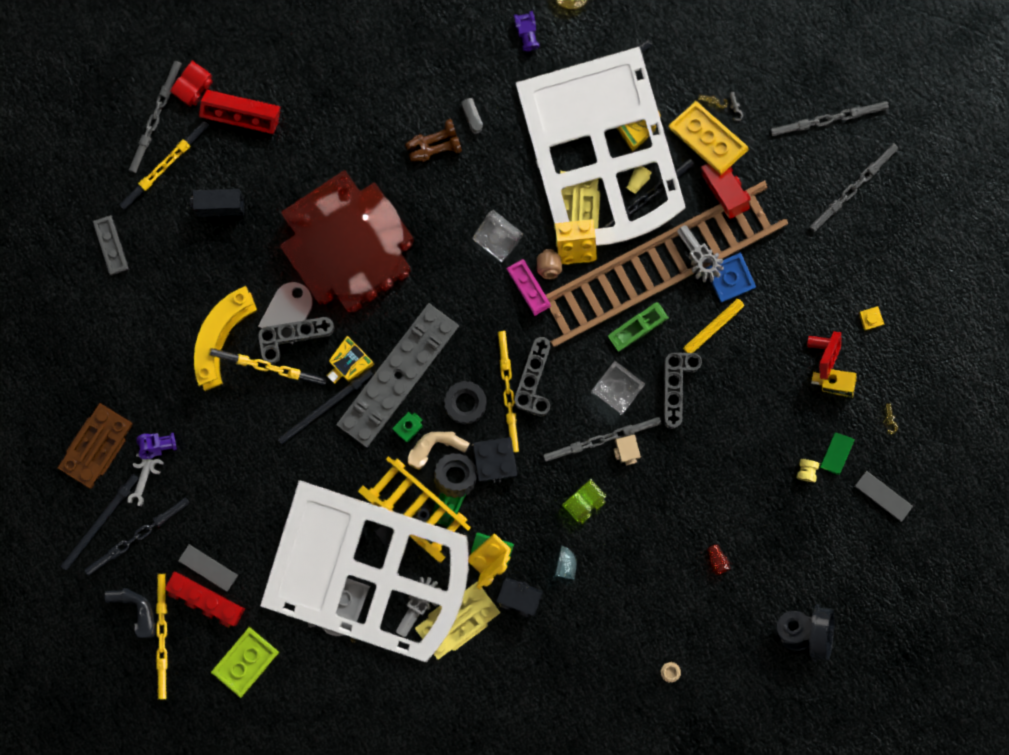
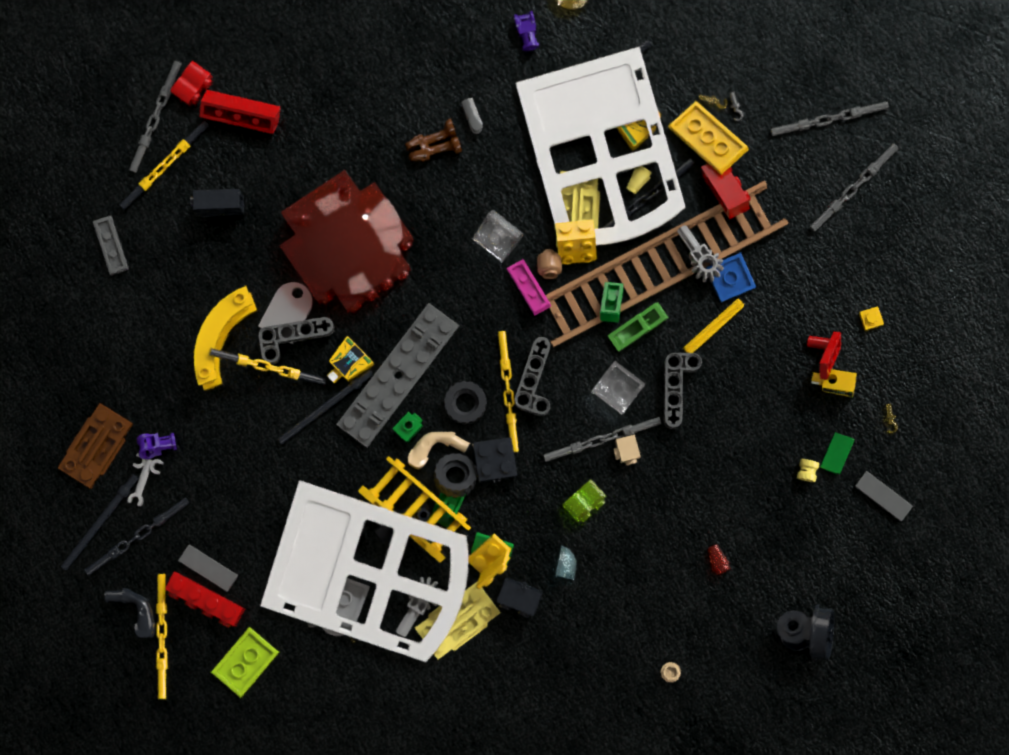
none -> green slope [600,282,624,323]

